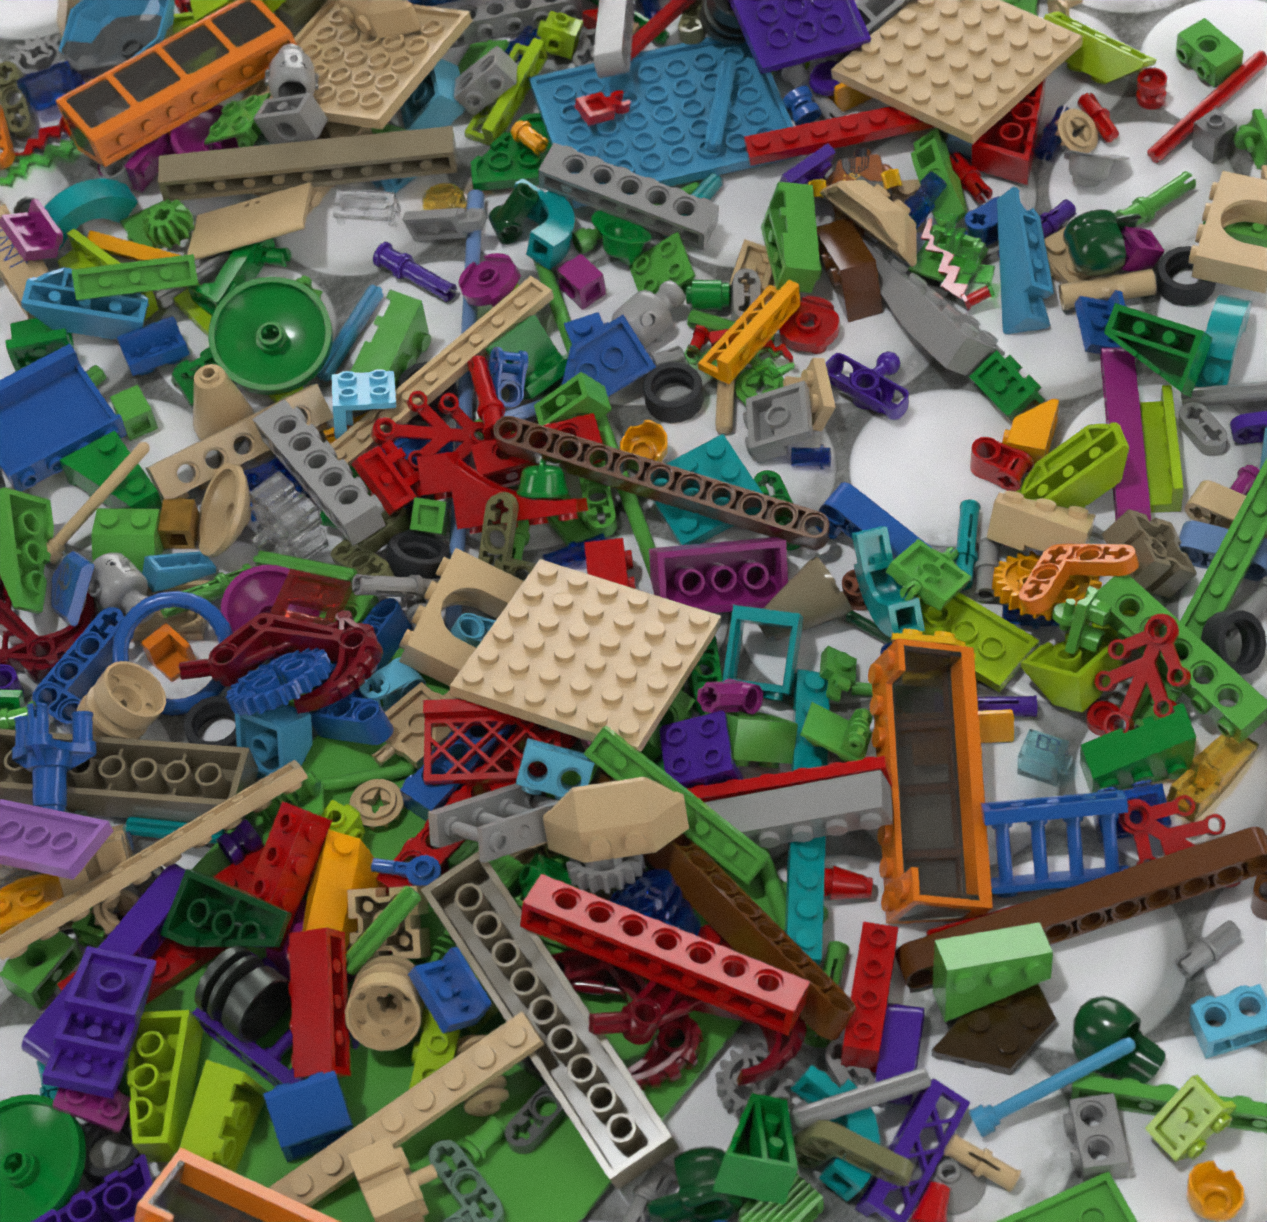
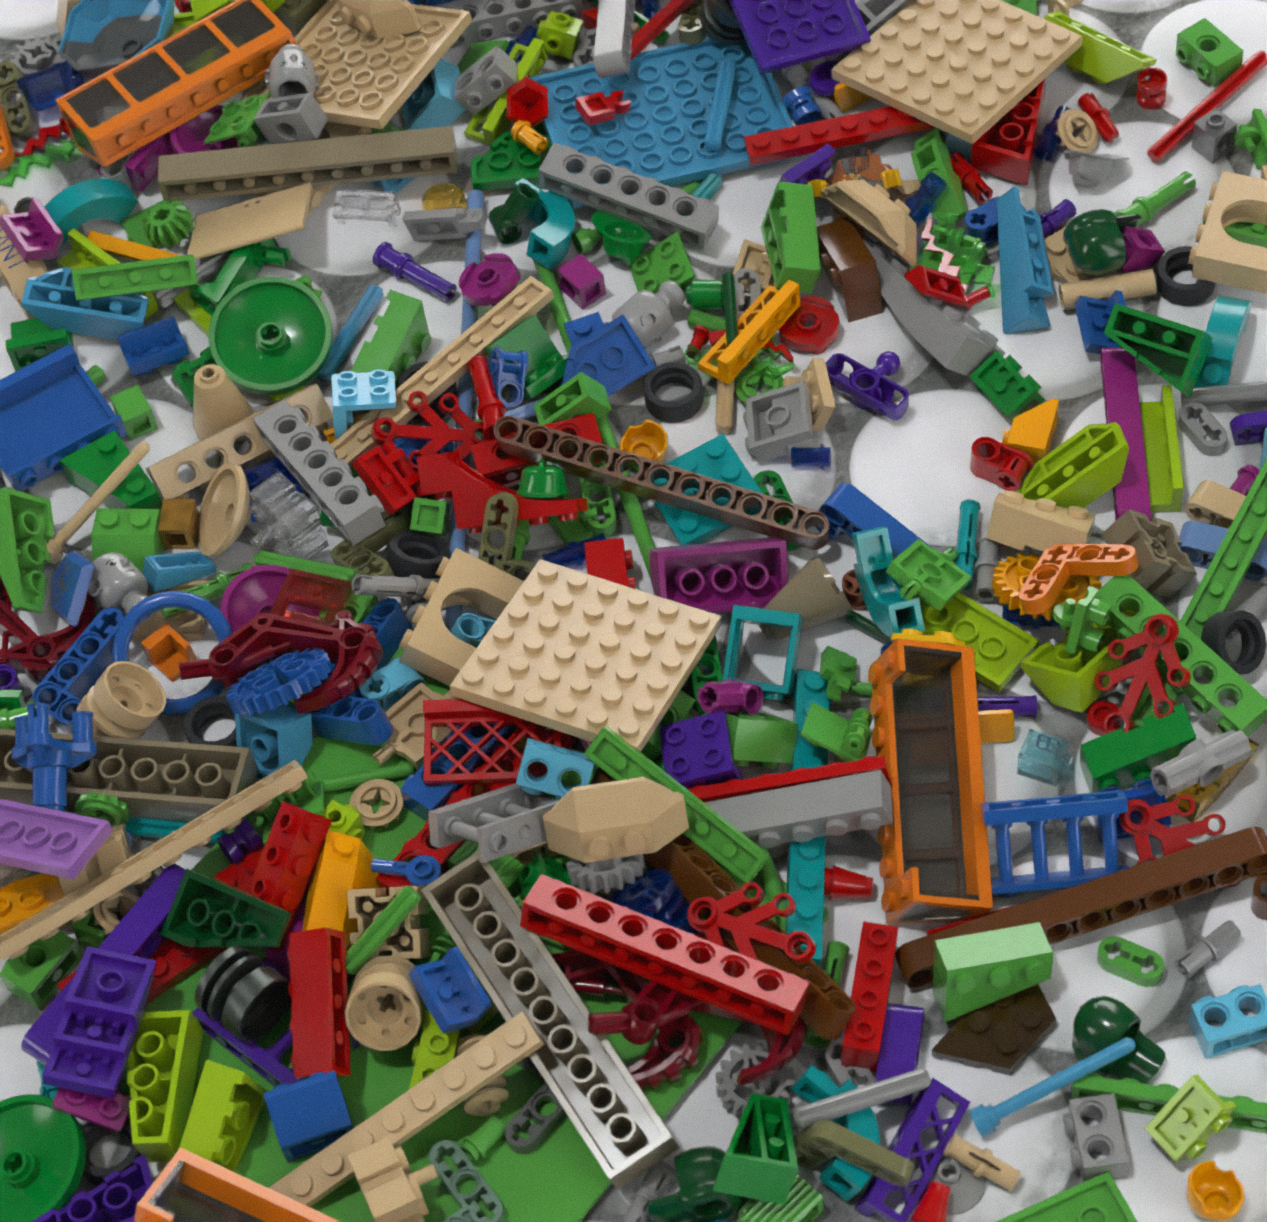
none -> bright green gear [75,792,131,827]
none -> red panel [507,76,548,128]
none -> red plant [687,882,816,963]
none -> dark green bar [722,272,738,347]
none -> red slope [904,265,966,307]
none -> bright green beam [1097,936,1164,987]
none -> light grey piece [1150,729,1252,797]

